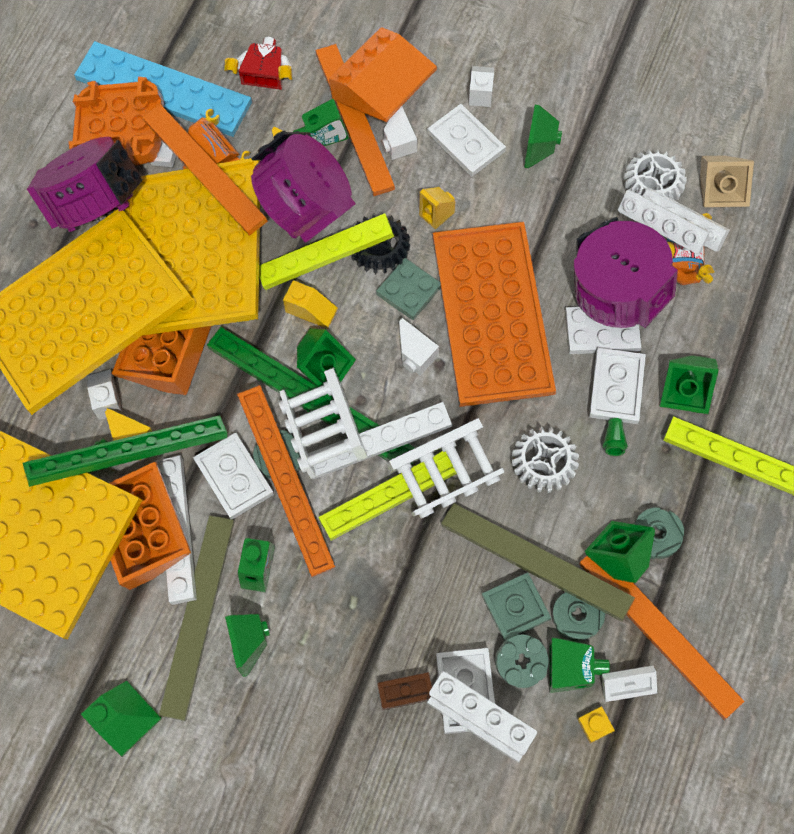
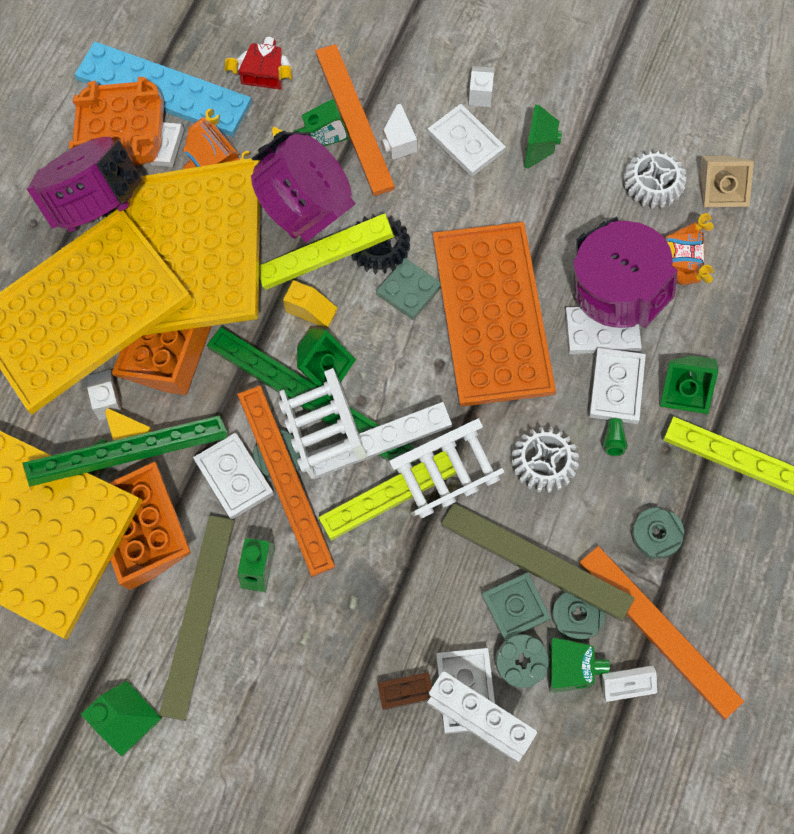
orange tile [142,104,268,236] -> none
white plate [156,456,197,605] -> none
green slope [225,614,270,677] -> none
orange slope [329,27,437,122] -> none
white slope [399,318,439,376] -> none
yellow slope [419,187,455,230] -> none
yellow plate [577,706,615,744] -> none
green slope [585,521,655,583] -> none
white fence [618,188,730,254] -> none

